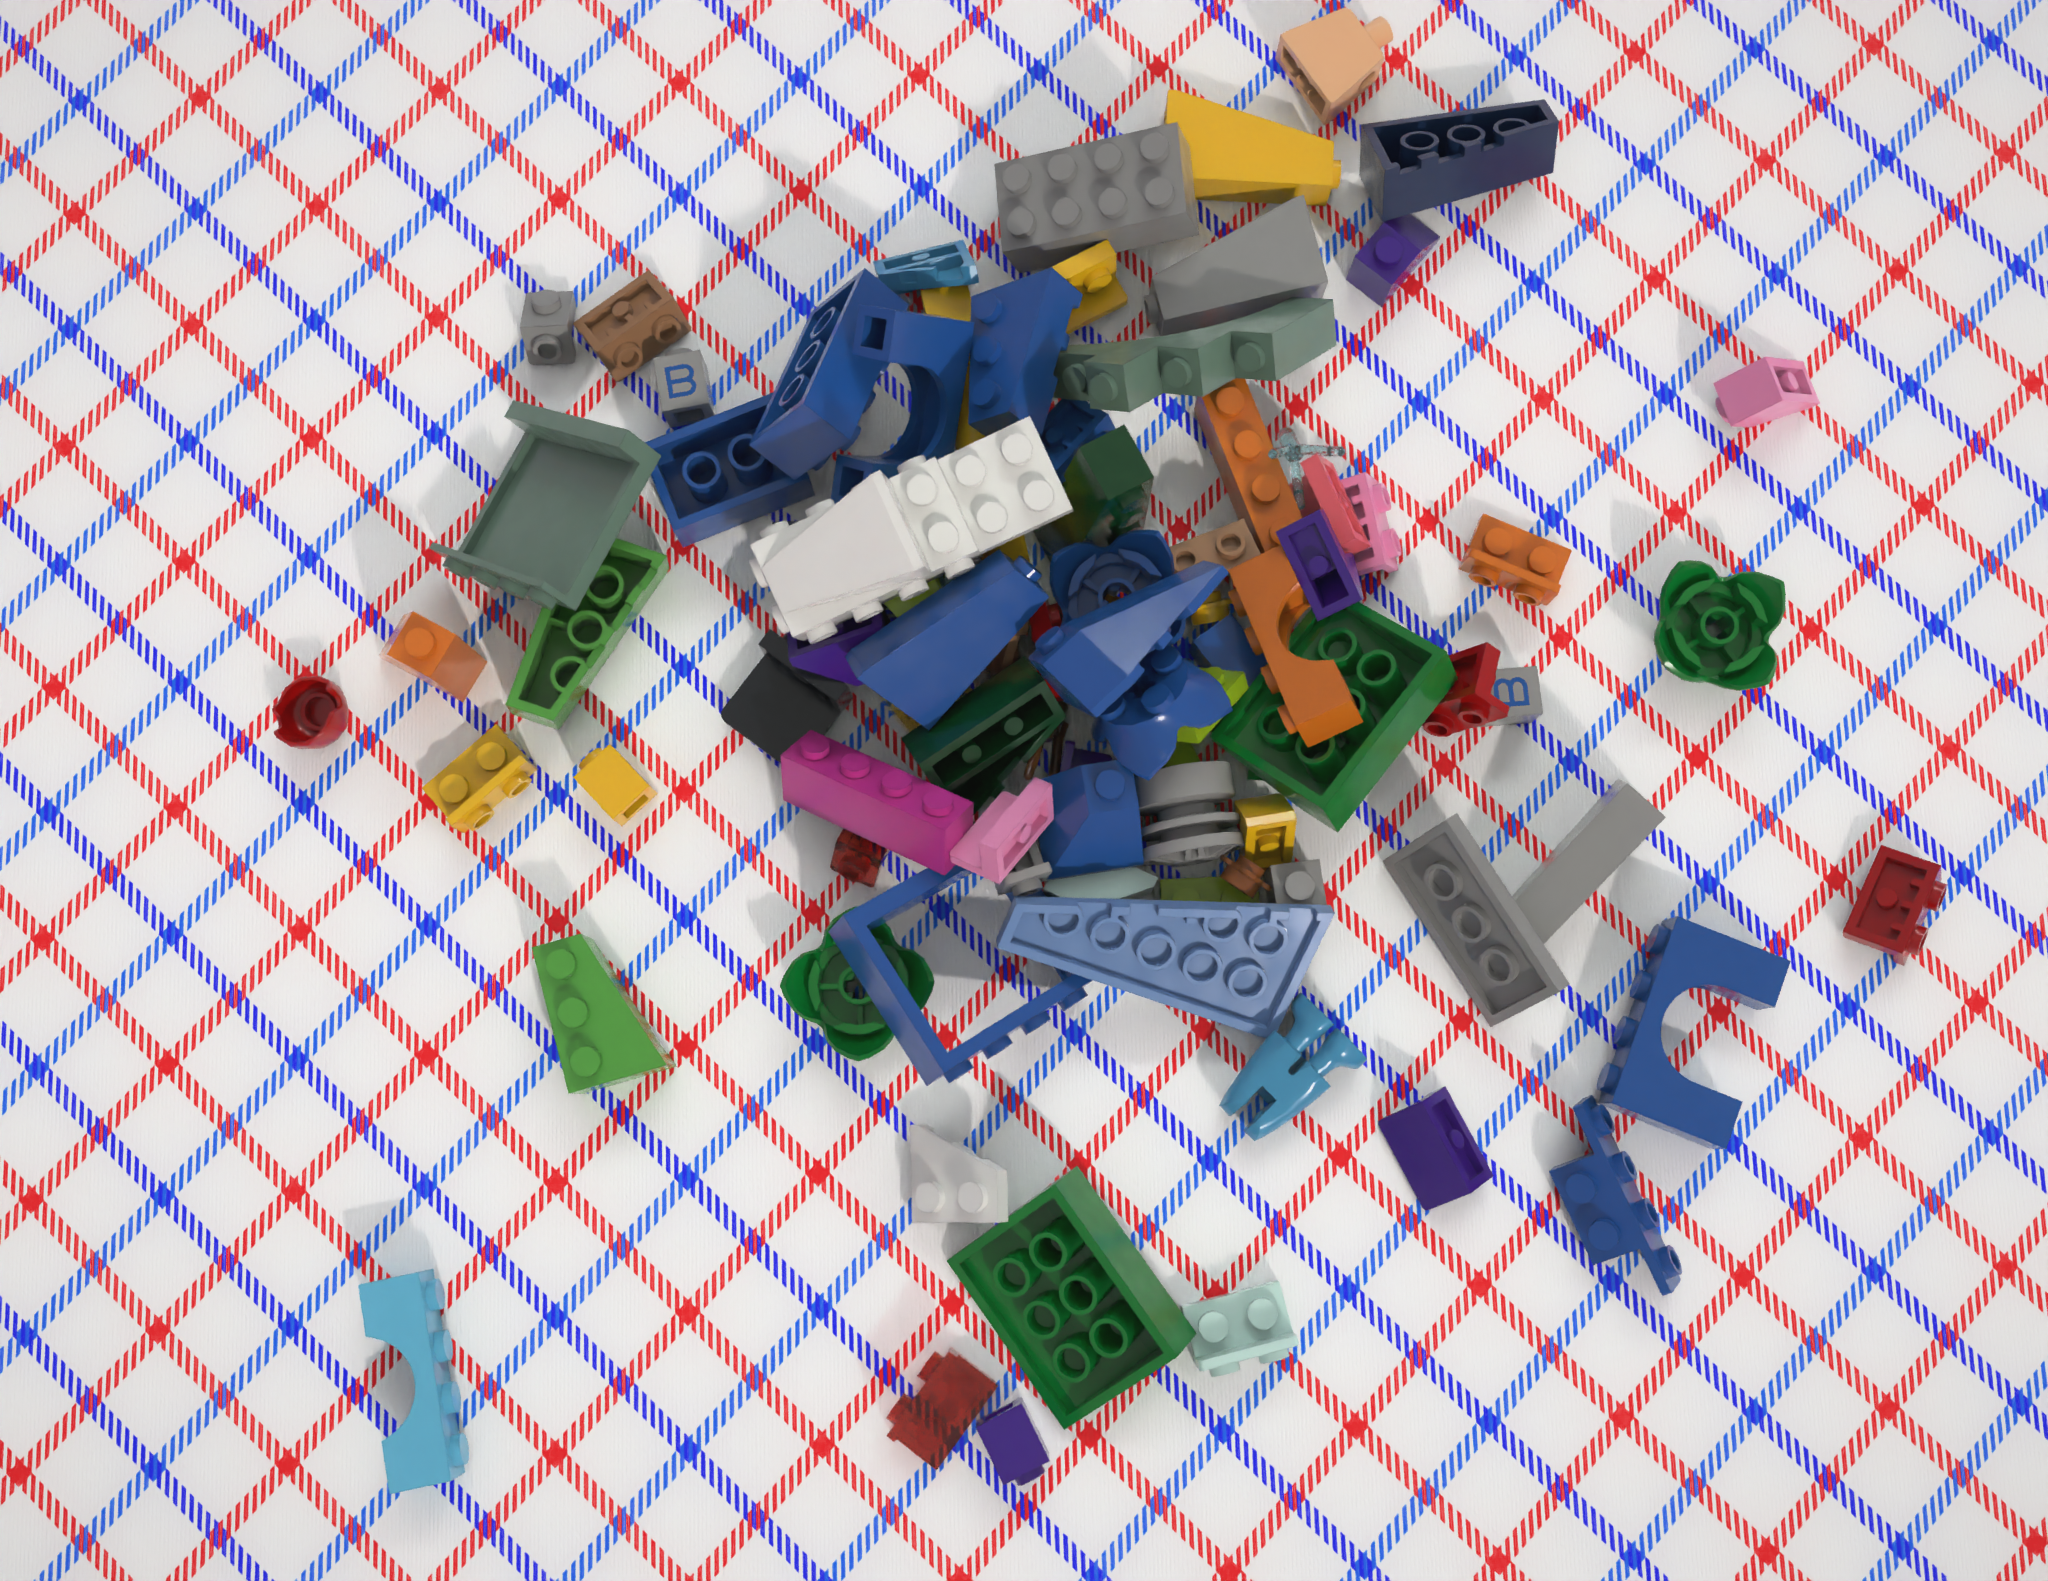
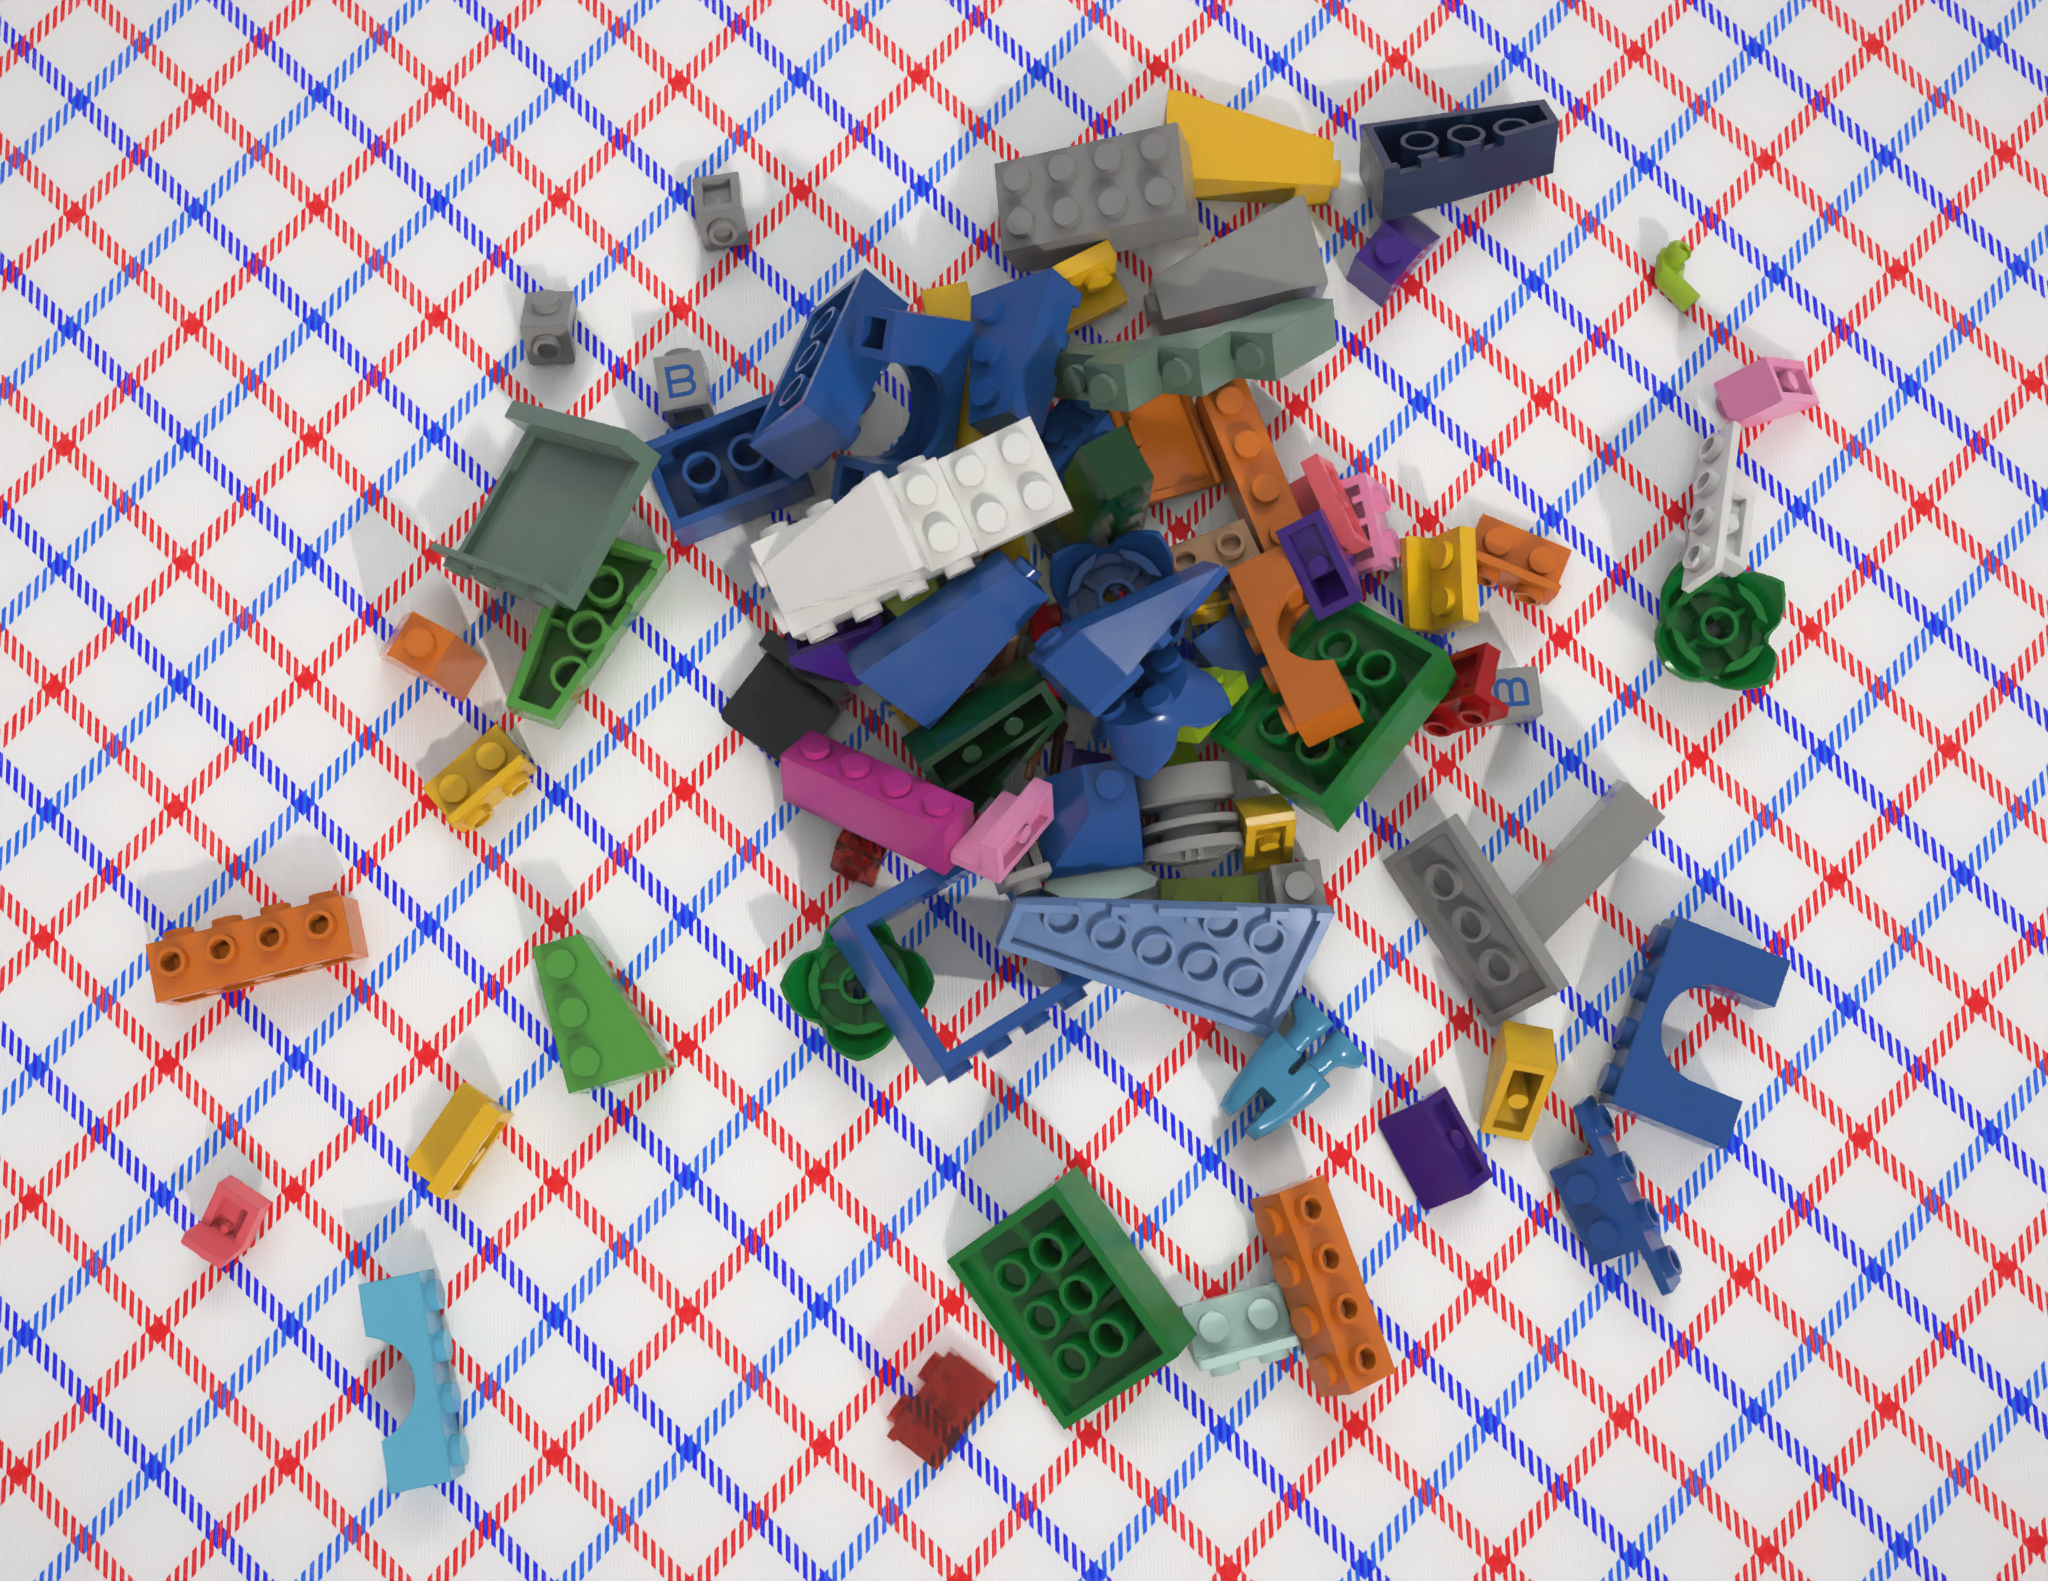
red hair [272,676,349,749] -> none
medium nougat bracket [573,270,691,382] -> none
yellow brick [573,744,658,826] -> none
dark azure wing [873,239,980,295] -> none
white wing [910,1124,1008,1223] -> none
dark purple brick [976,1397,1050,1486] -> none
dark orange plate [1220,855,1272,899] -> none
clear light blue plant [1268,427,1345,510] -> none
light nougat torso [1275,8,1393,126] -> none
red bracket [1843,845,1948,966] -> none
none -> orange brick [145,890,369,1006]
none -> coral bracket [181,1175,272,1268]
none -> yellow panel [407,1083,514,1200]
none -> light grey bracket [693,171,750,250]
none -> orange door [1108,393,1223,508]
none -> orange brick [1250,1174,1396,1397]
none -> yellow bracket [1401,526,1479,635]
none -> yellow slope [1480,1020,1557,1141]
none -> lime arm [1655,240,1701,313]
none -> white bracket [1681,420,1755,594]

